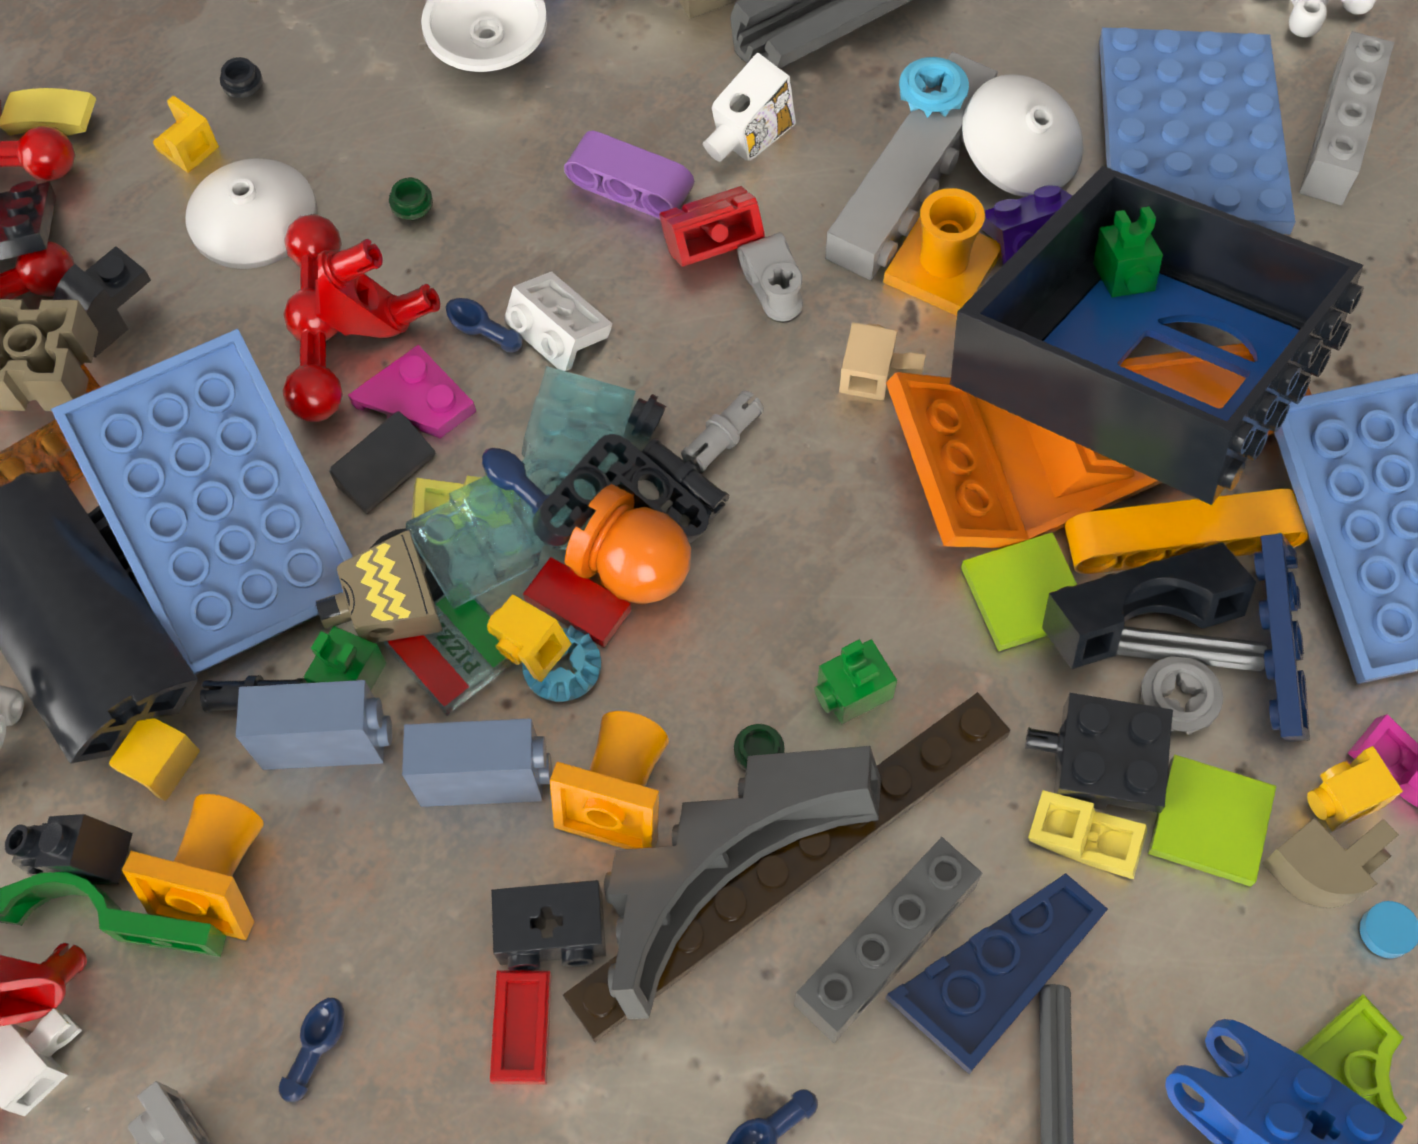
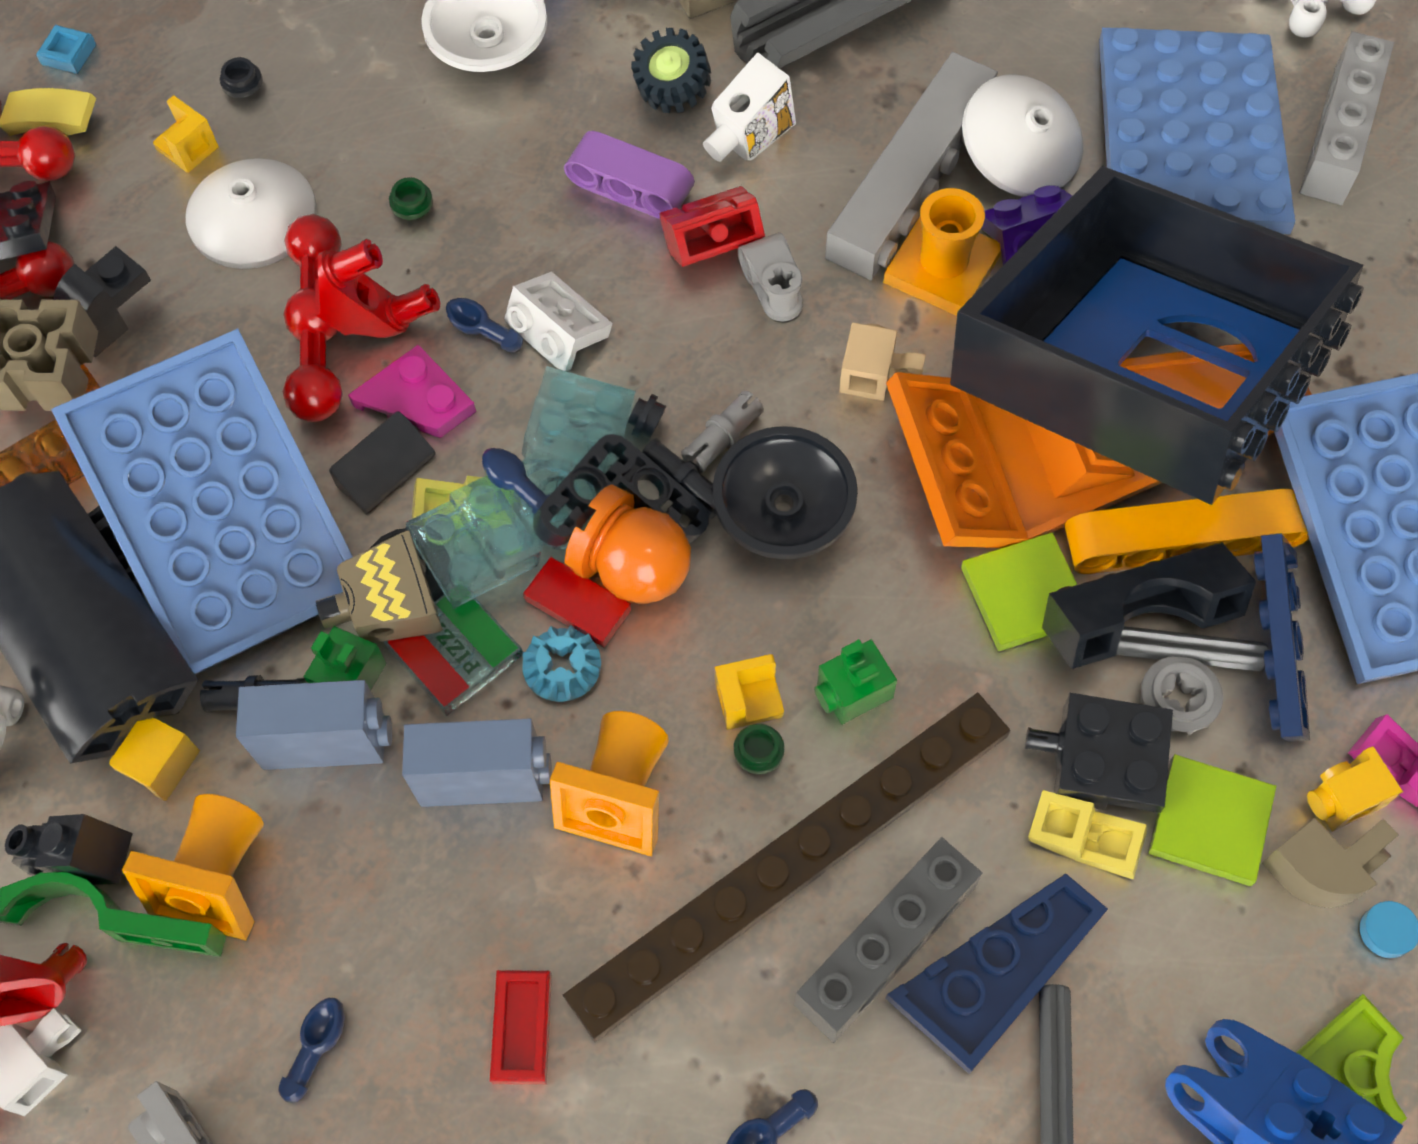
yellow brick [487,594,572,682] -> none
black brick [491,880,606,971] -> none
dark grey arch [604,746,881,1019] -> none
medium azure gear [899,57,969,118] -> none
green brick [1093,206,1163,298] -> none
none -> dark azure tile [36,25,96,74]
none -> black wheel [631,28,711,113]
none -> black dish [713,426,858,559]
none -> yellow panel [714,654,784,730]

